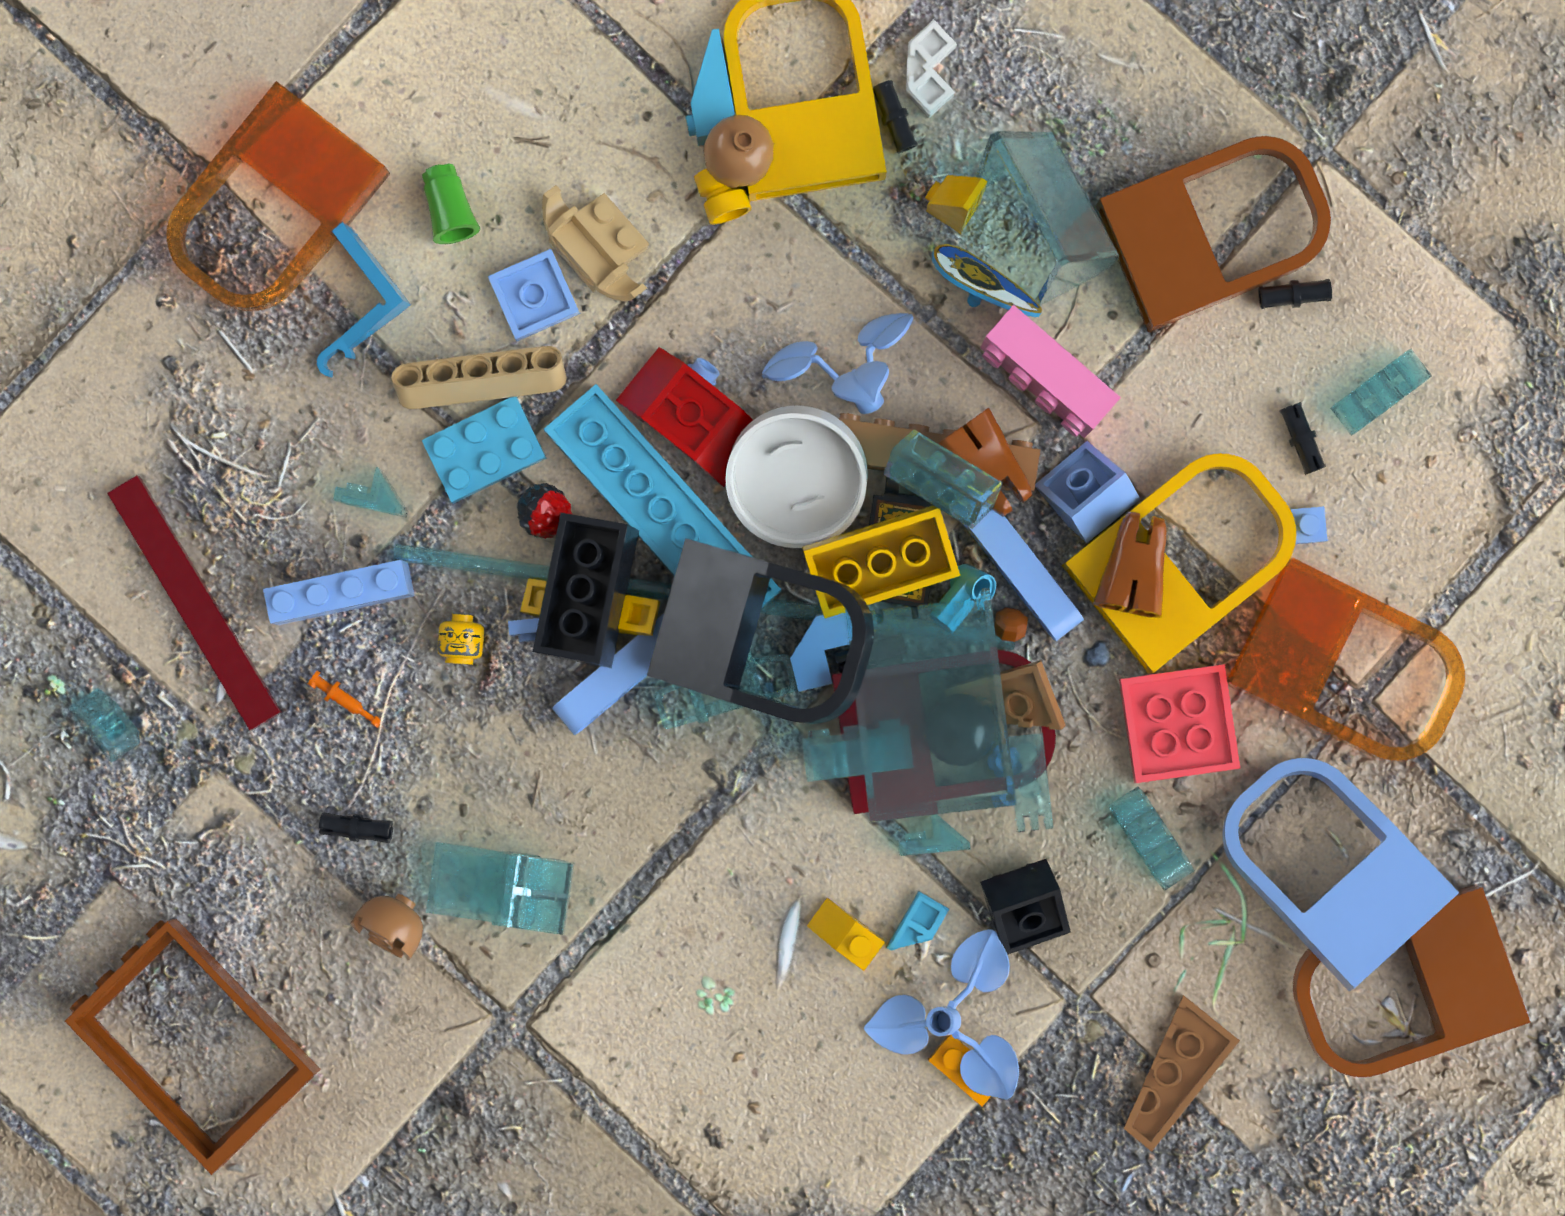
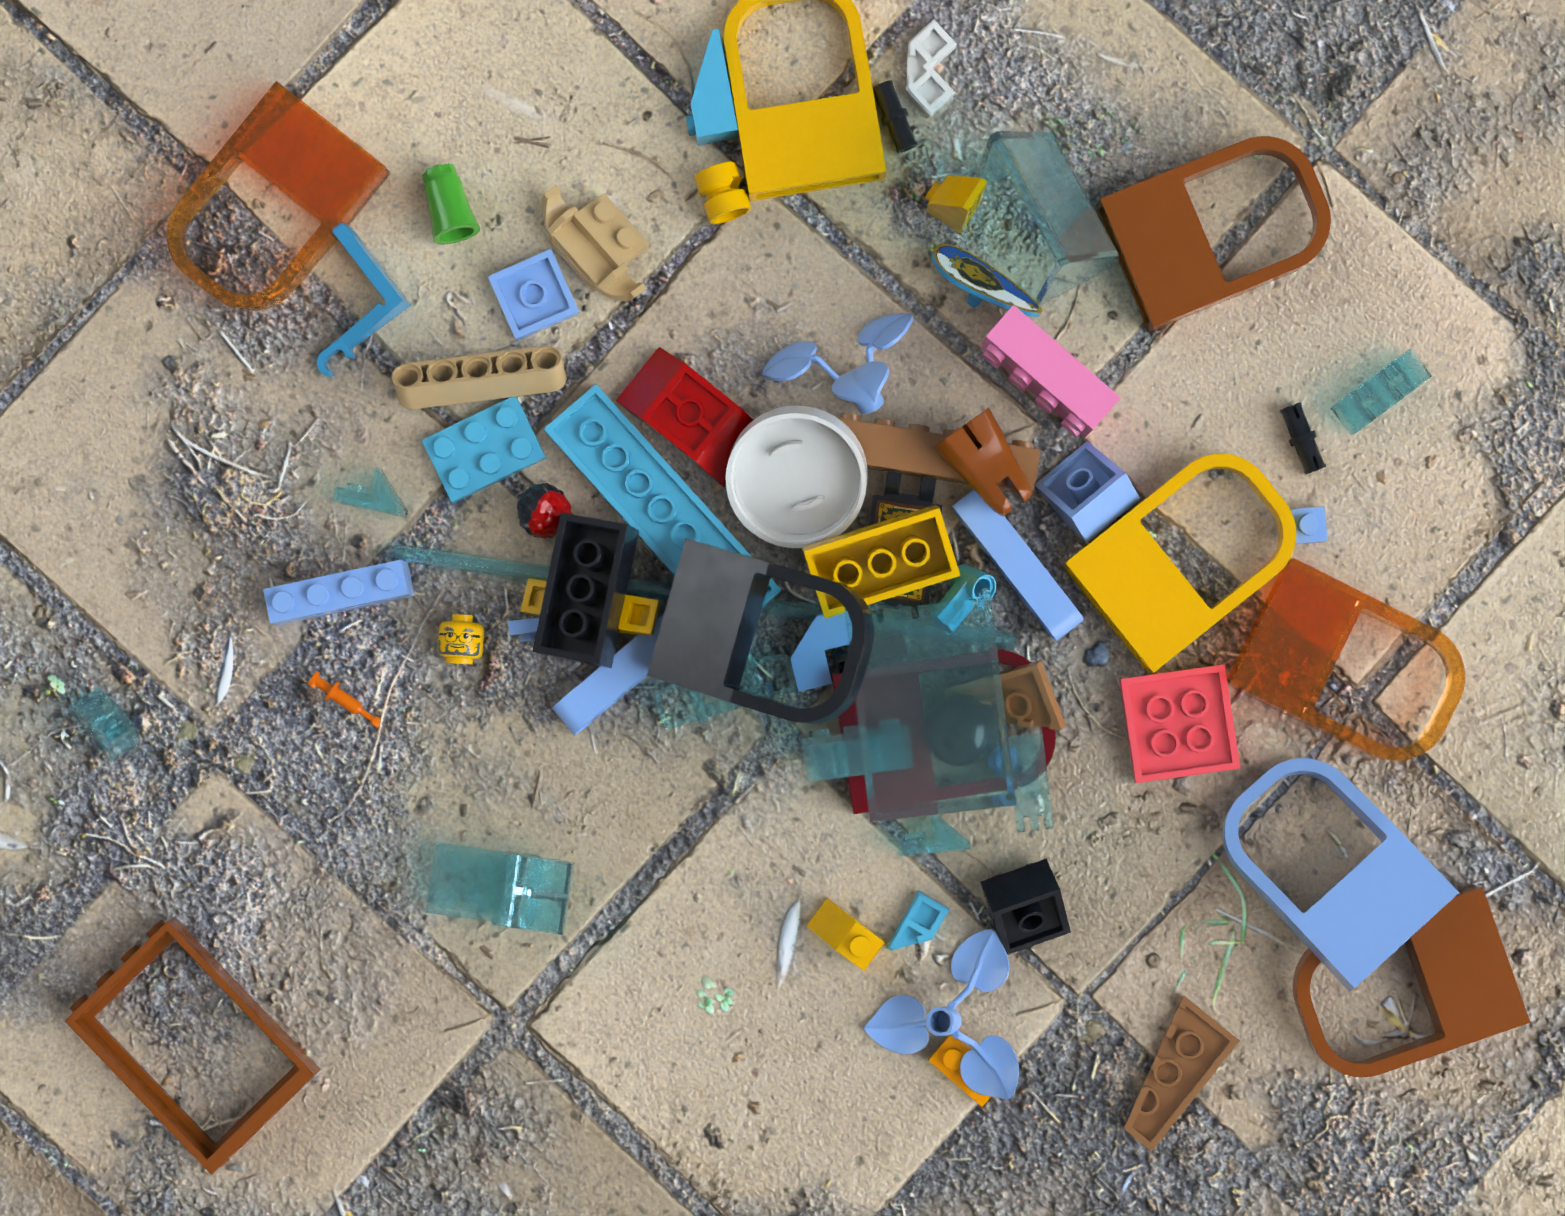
dark red tile [107,475,282,731] -> none
black pin [319,812,393,843] -> none
medium nougat cylinder [350,894,423,960] -> none
light blue plate [688,358,720,386] -> none
medium nougat cylinder [703,115,774,188] -> none
clear light blue brick [883,429,1003,529] -> none
dark orange tile [993,607,1028,642] -> none
dark orange piece [1093,512,1167,618] -> none
clear light blue beam [1108,786,1194,891] -> none
black pin [1258,279,1332,309] -> none

